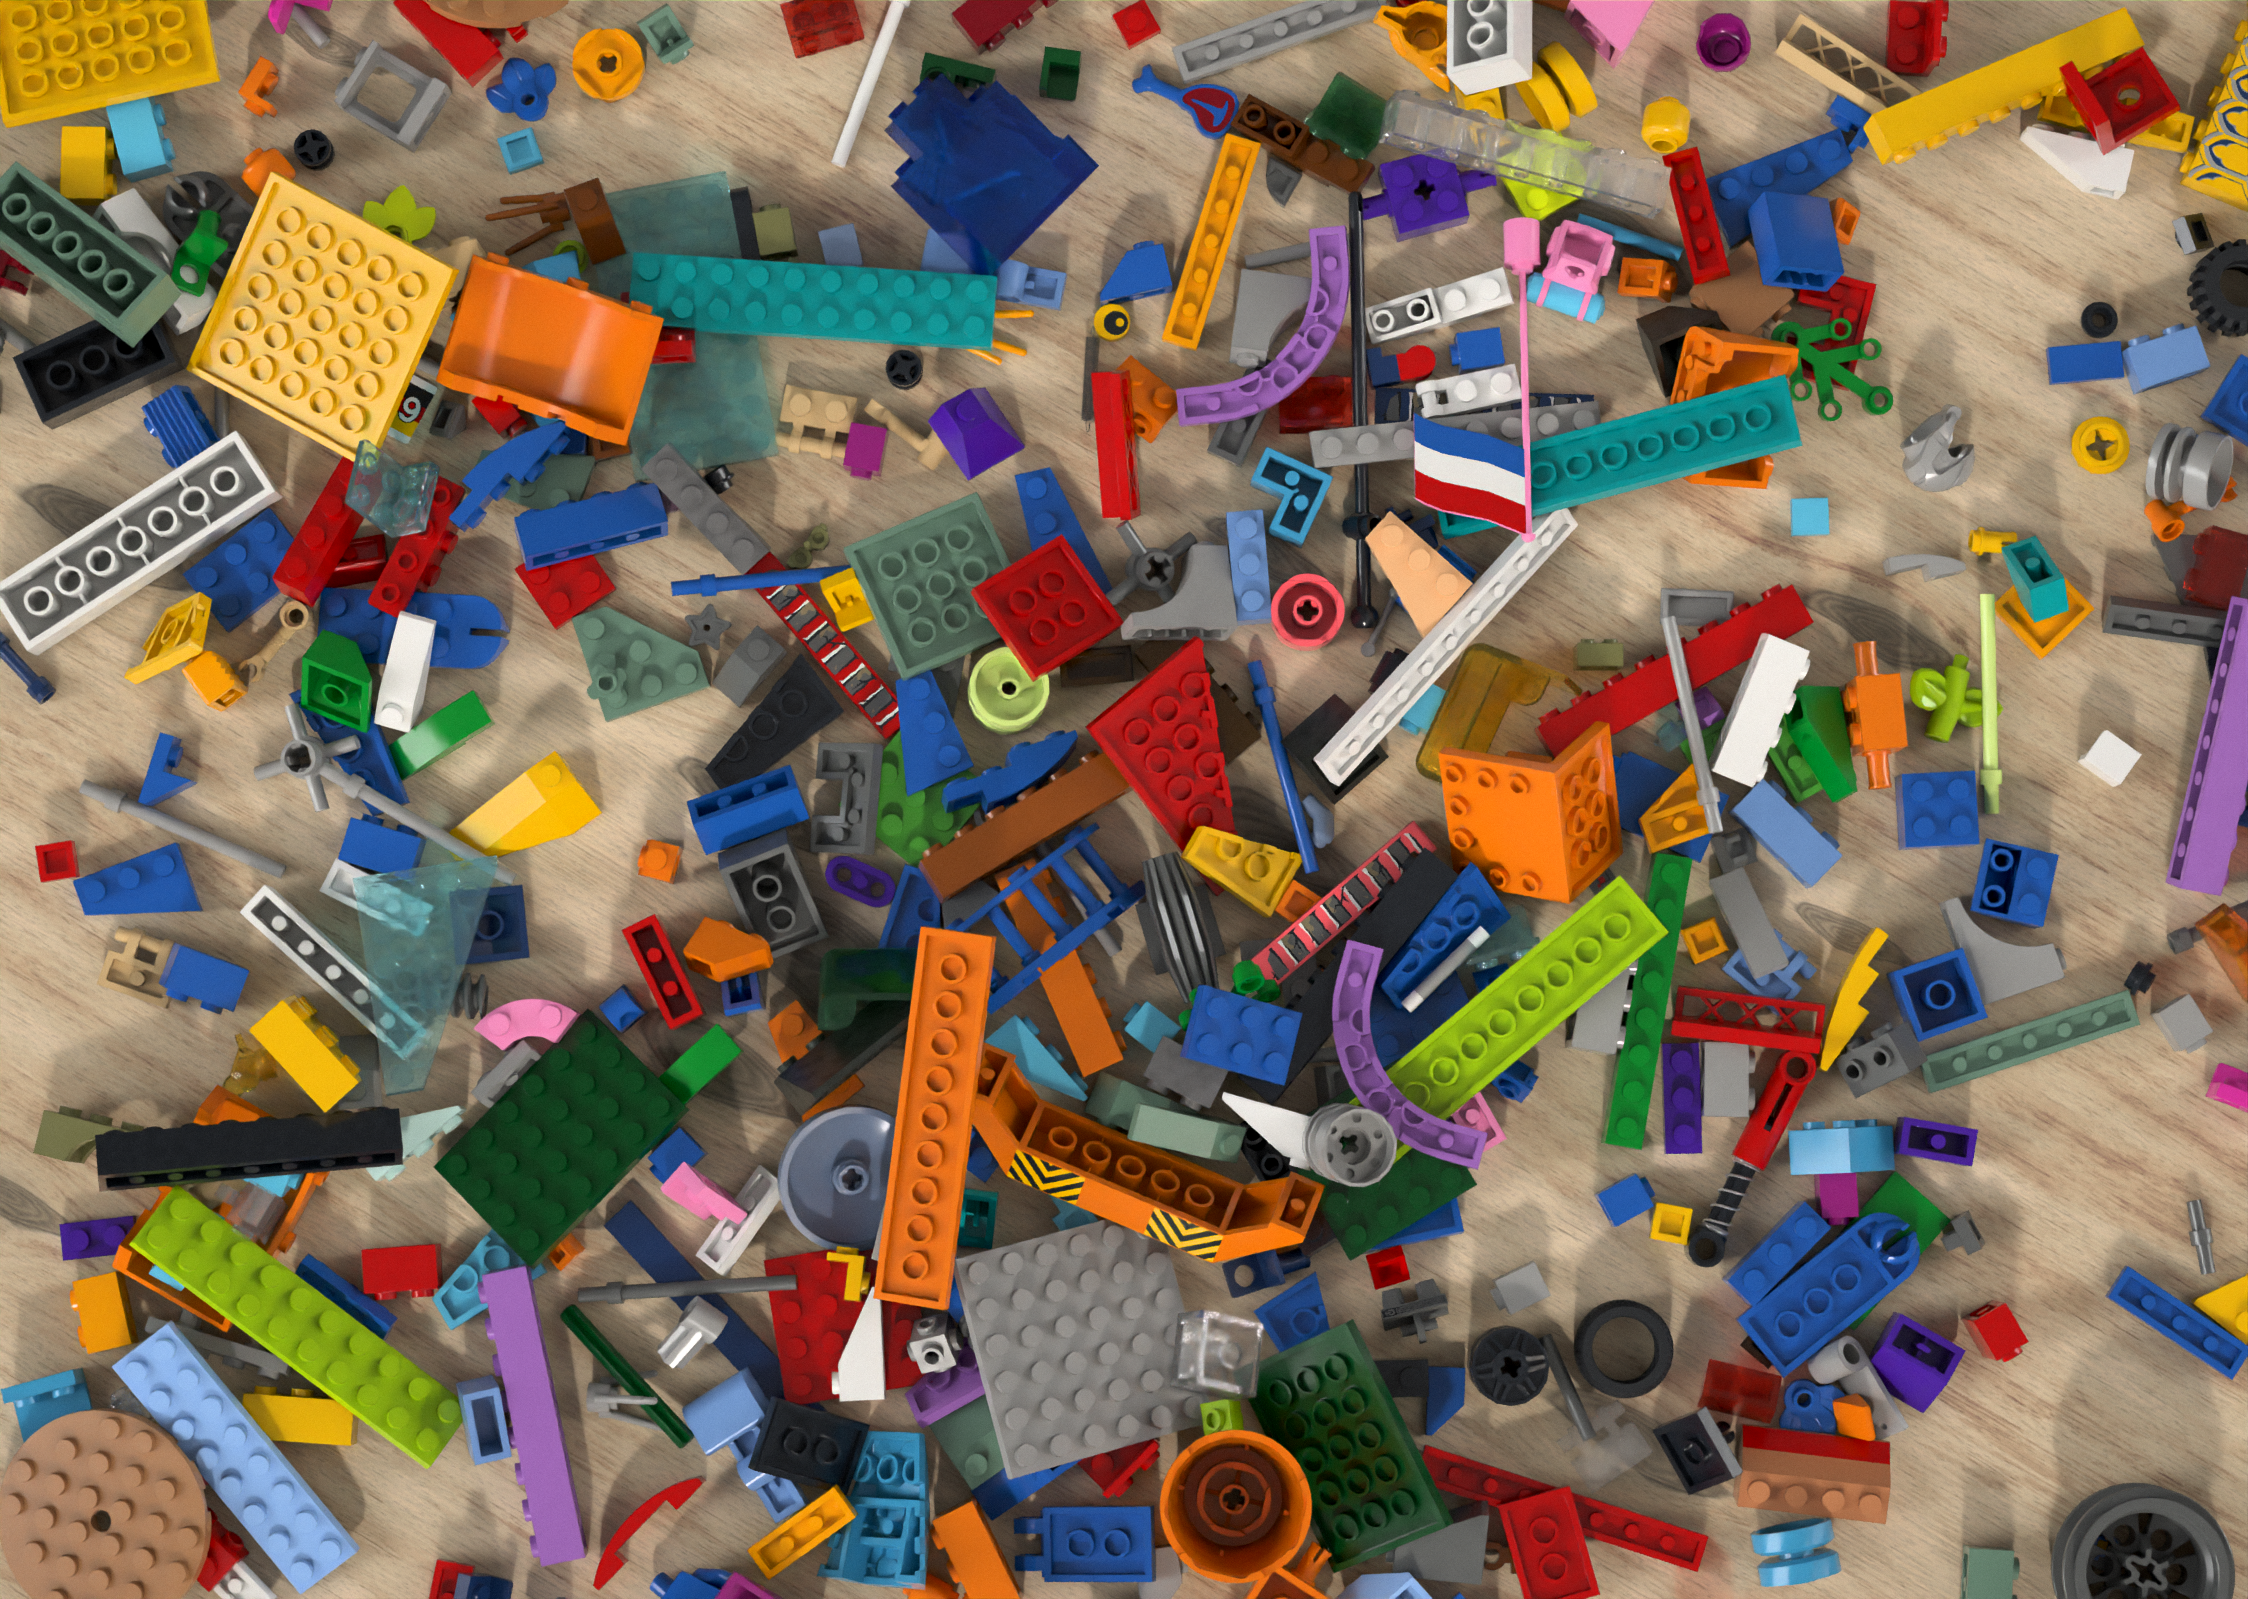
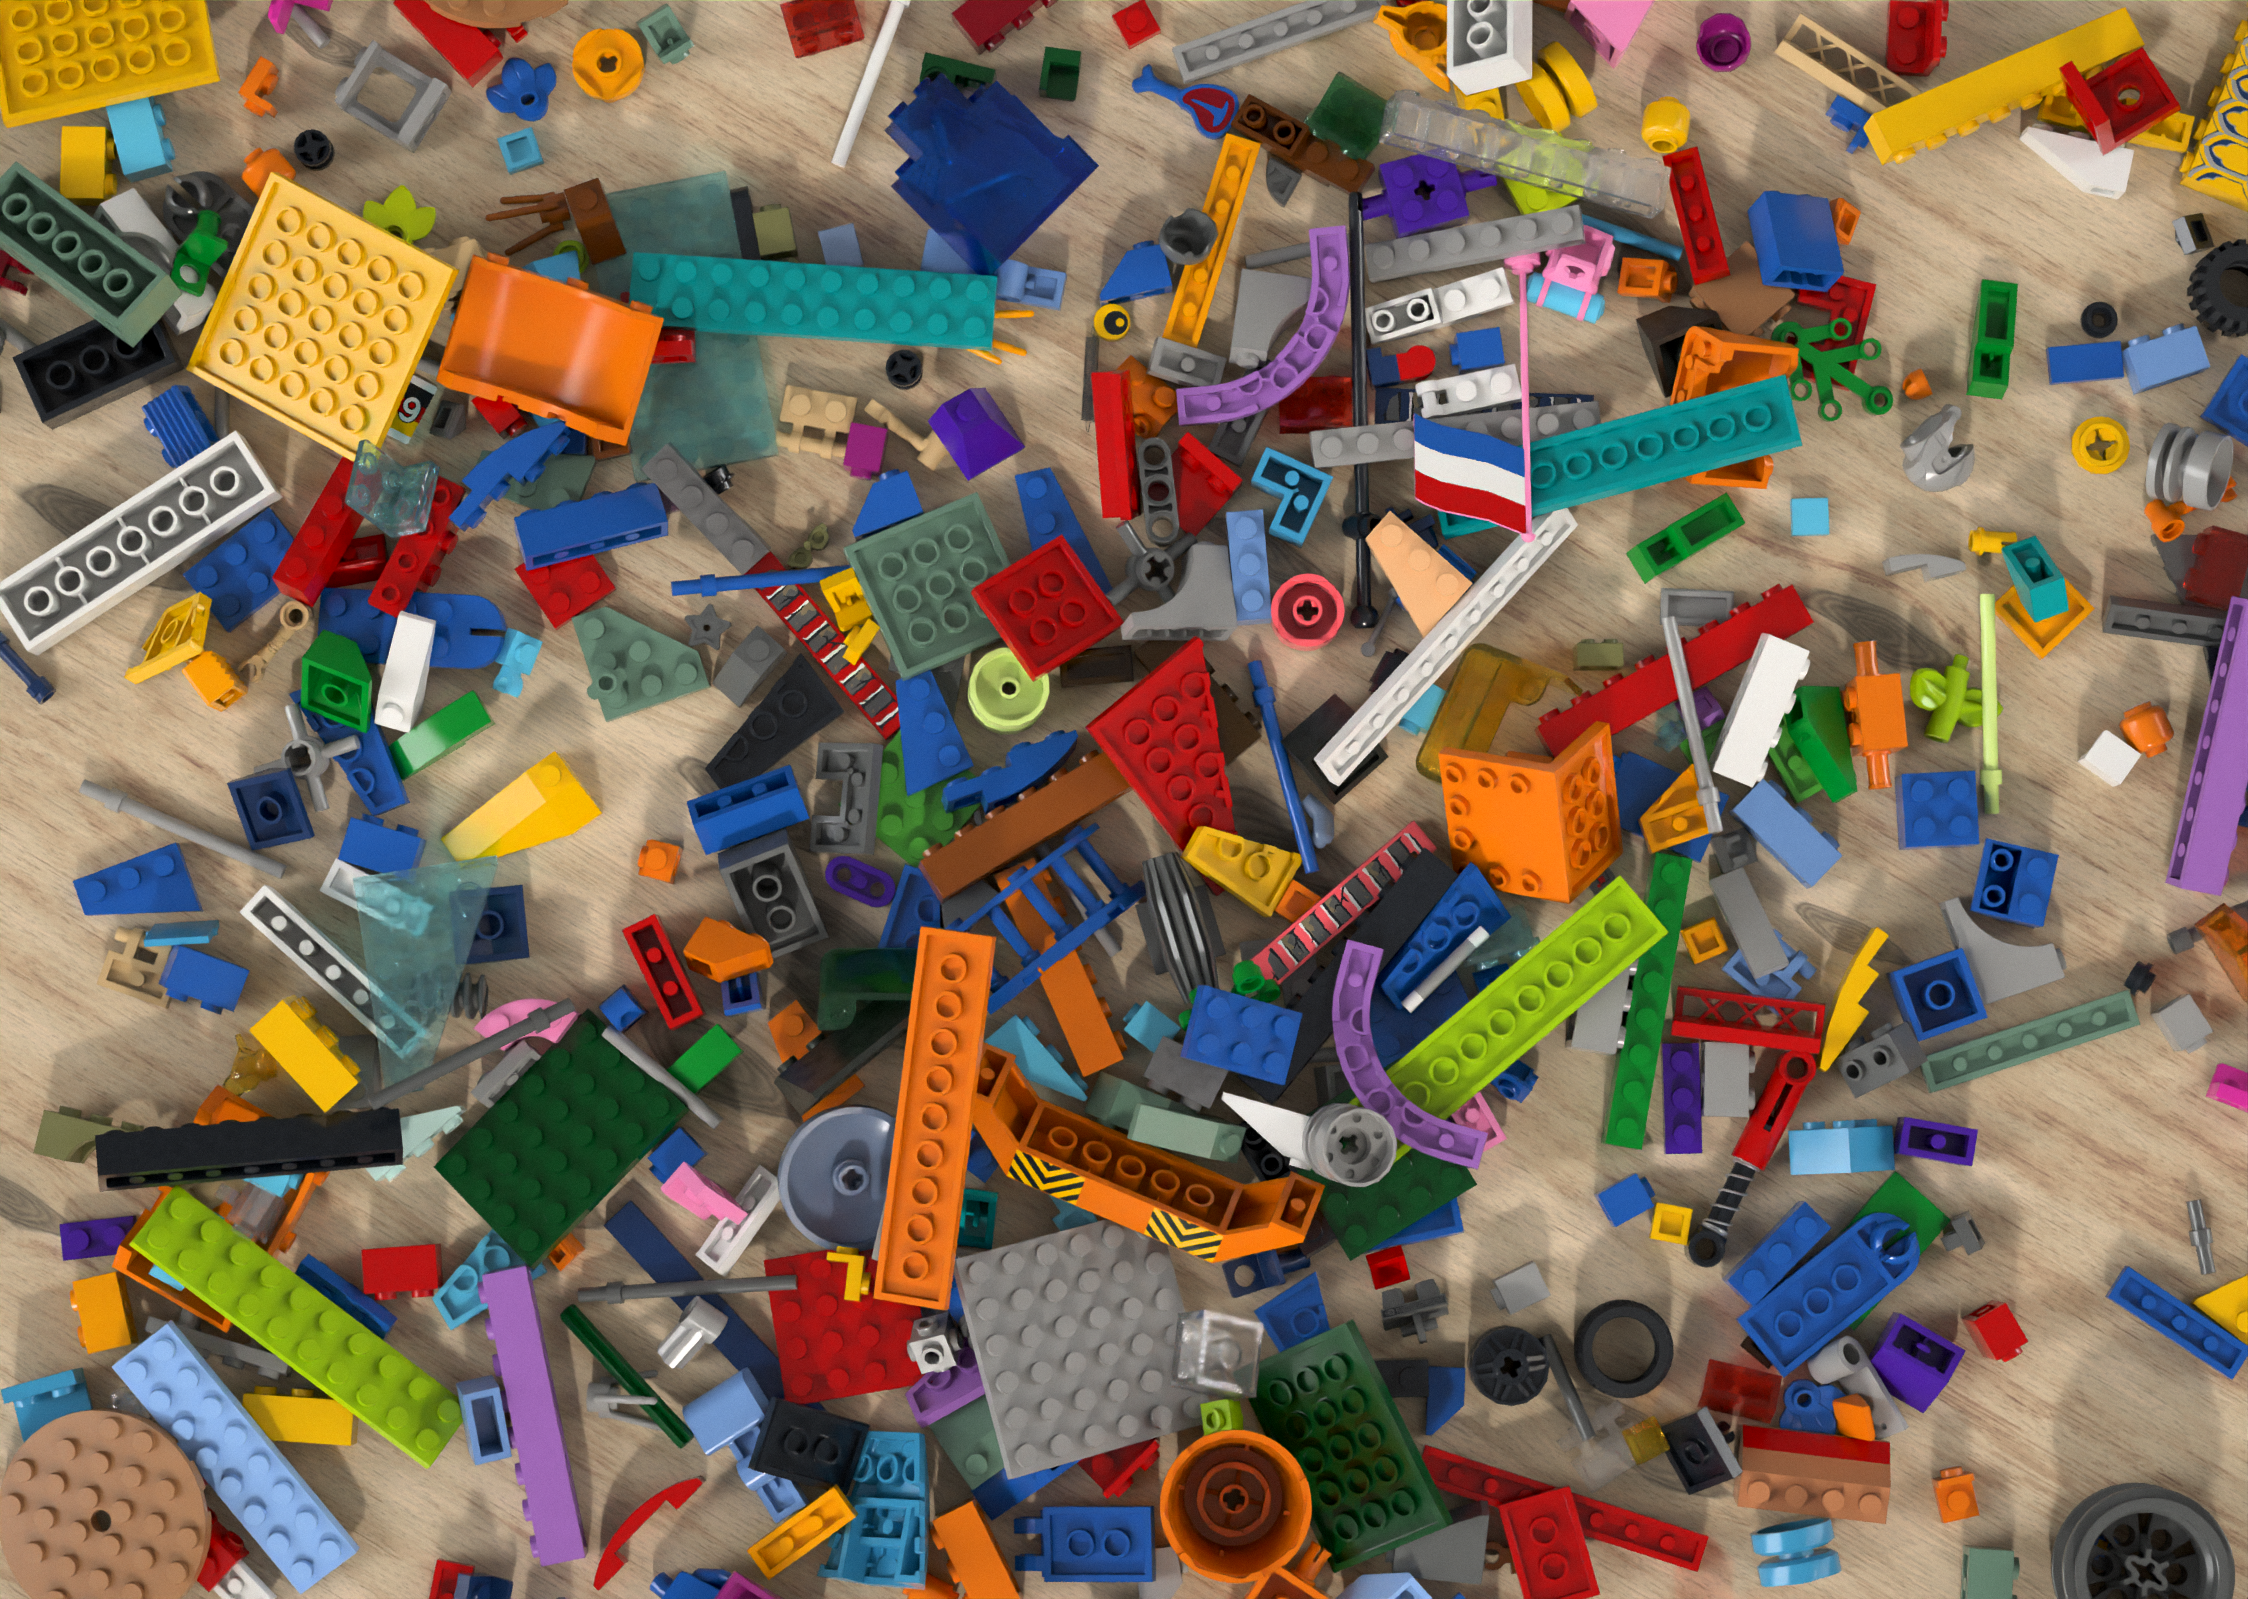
red tile [35,840,80,883] -> none
blue slope [138,732,197,807] -> none
light grey bar [319,761,517,886] -> none
white slope [832,1287,886,1402] -> none
blue wing [1706,128,1853,249] -> none
magenta brick [1814,1172,1859,1225] -> none
none -> dark azure piece [144,920,220,947]
none -> dark blue slope [227,768,315,851]
none -> dark grey bar [367,997,575,1110]
none -> medium azure plate [493,628,543,698]
none -> light grey bar [602,1024,724,1130]
none -> yellow plate [843,619,880,666]
none -> blue slope [852,469,924,542]
none -> dark grey beam [1138,438,1179,547]
none -> red bracket [1140,432,1242,537]
none -> light grey plate [1146,337,1227,387]
none -> dark grey hair [1158,208,1218,265]
none -> light grey plate [1365,205,1586,283]
none -> clear yellow plate [1621,1415,1670,1465]
none -> green slope [1626,492,1745,584]
none -> orange hinge [1902,368,1933,400]
none -> orange bracket [1931,1466,1980,1523]
none -> green slope [1966,279,2018,400]
none -> orange head [2119,701,2174,758]

